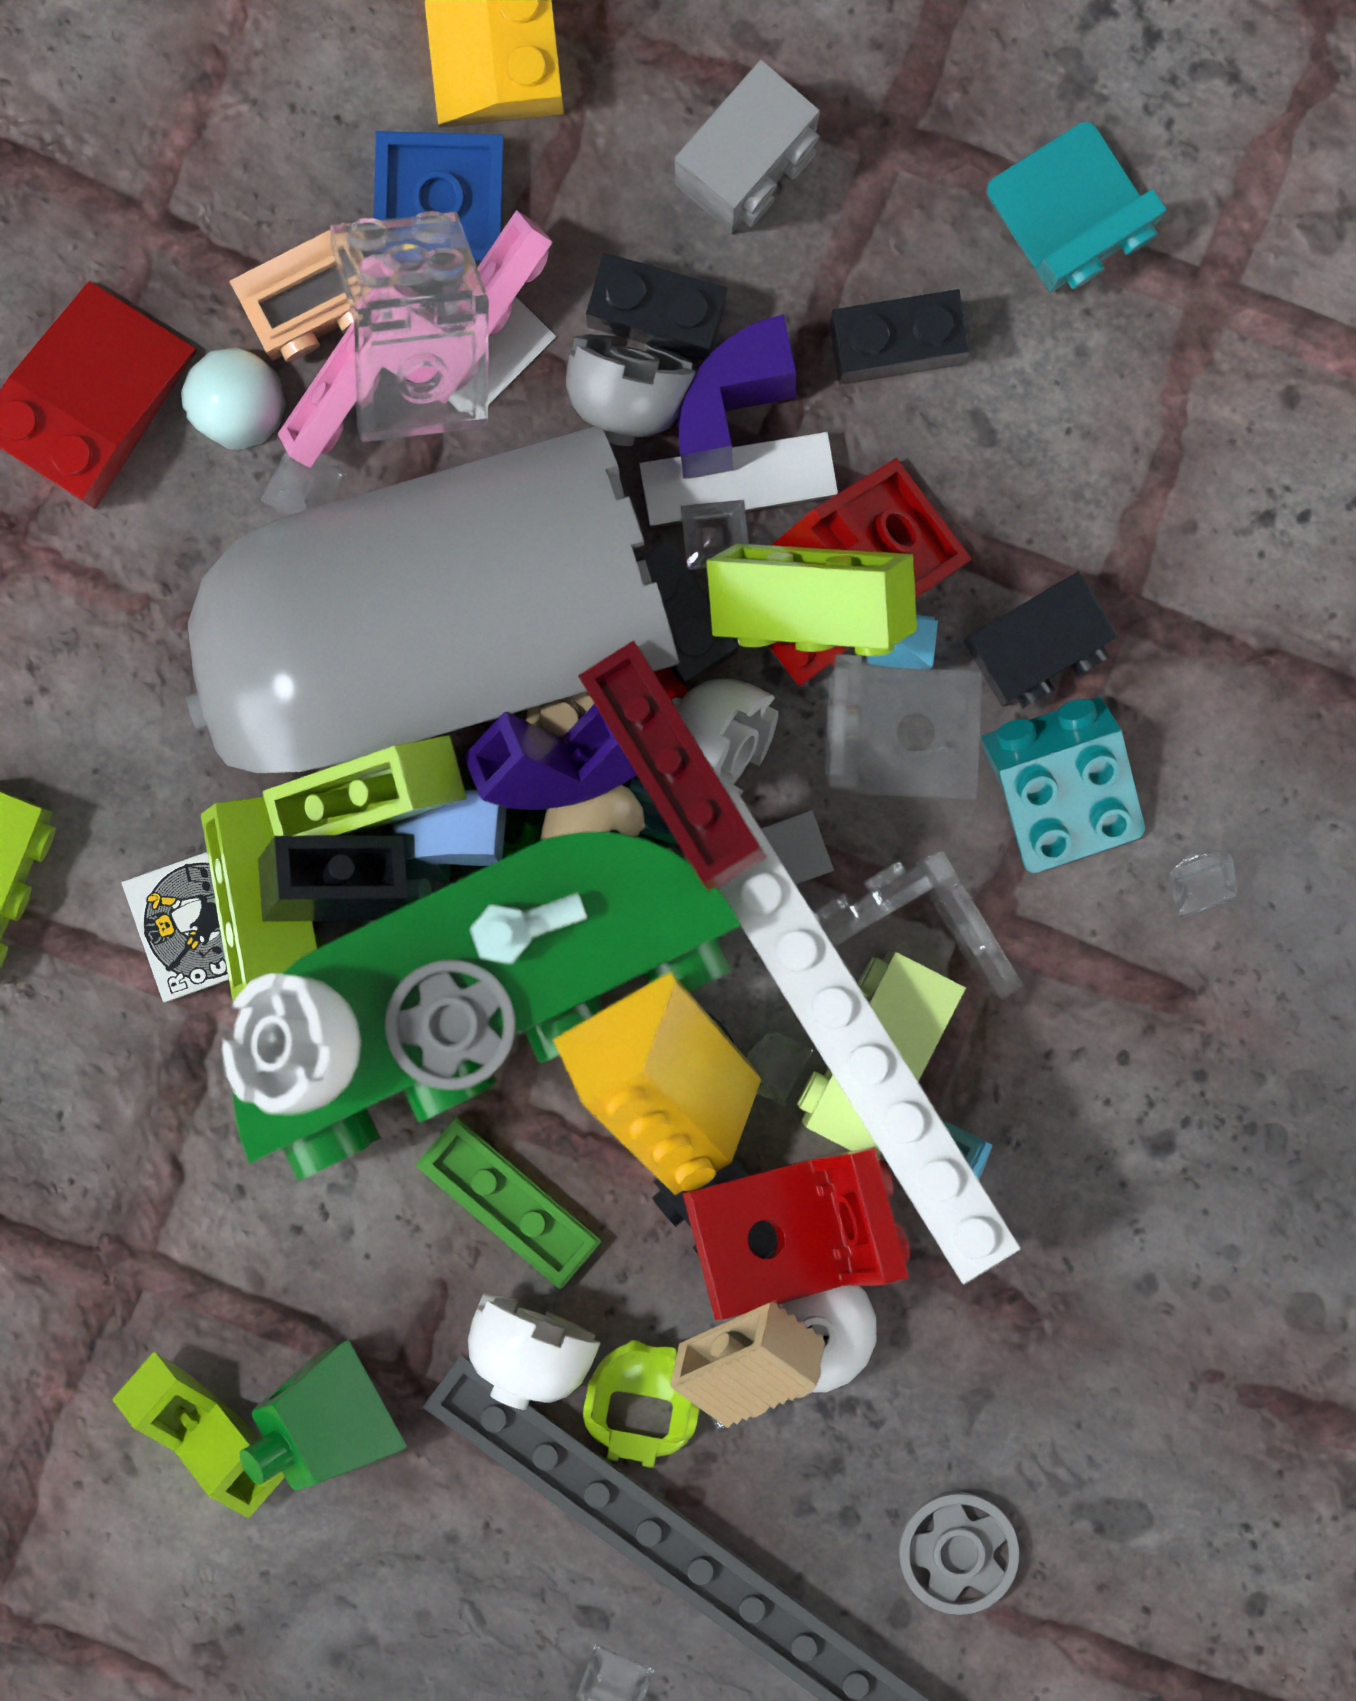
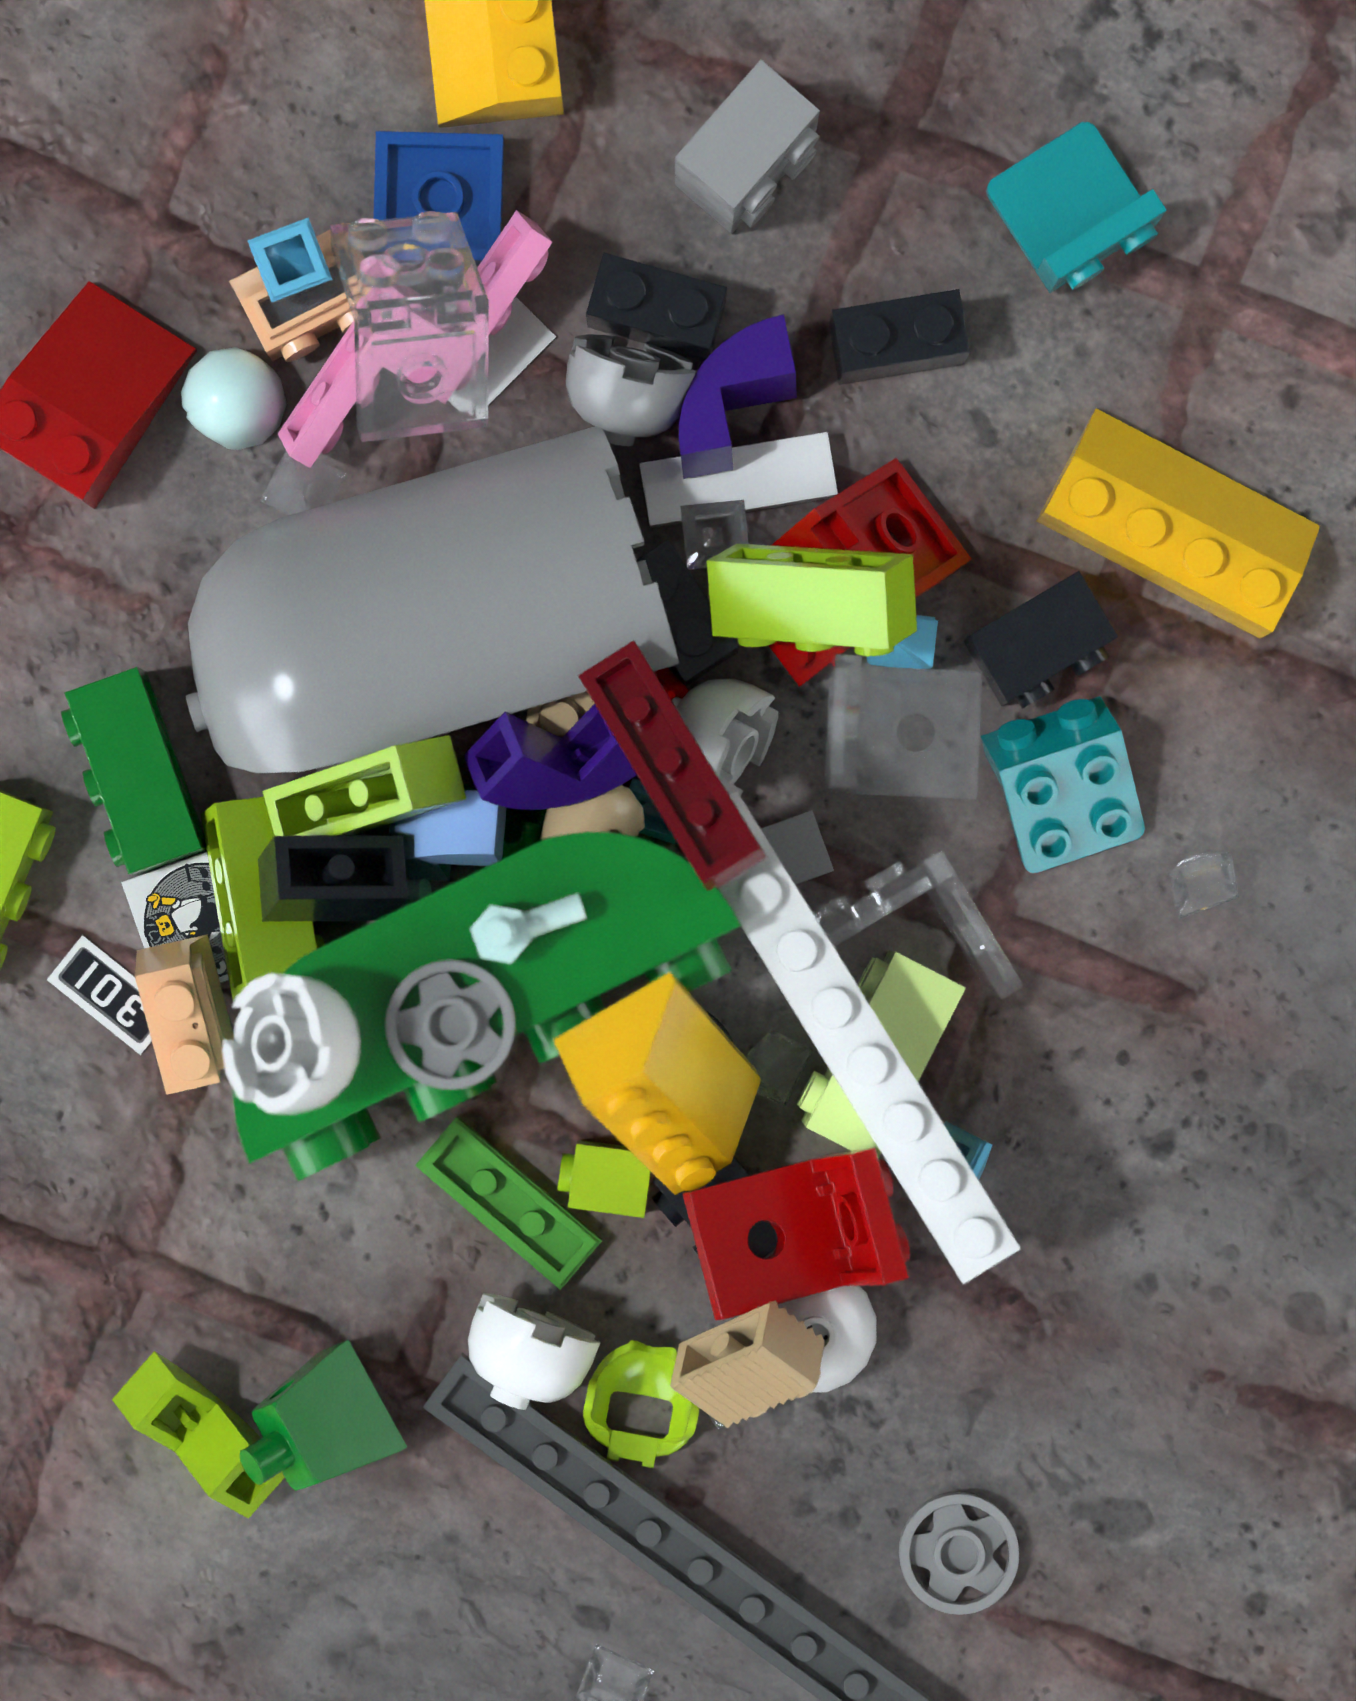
none -> sticker [47,935,152,1055]
none -> green brick [61,667,207,876]
none -> light nougat window [135,934,234,1095]
none -> medium azure slope [247,218,333,303]
none -> lime brick [557,1140,651,1218]
none -> yellow slope [1036,408,1320,639]

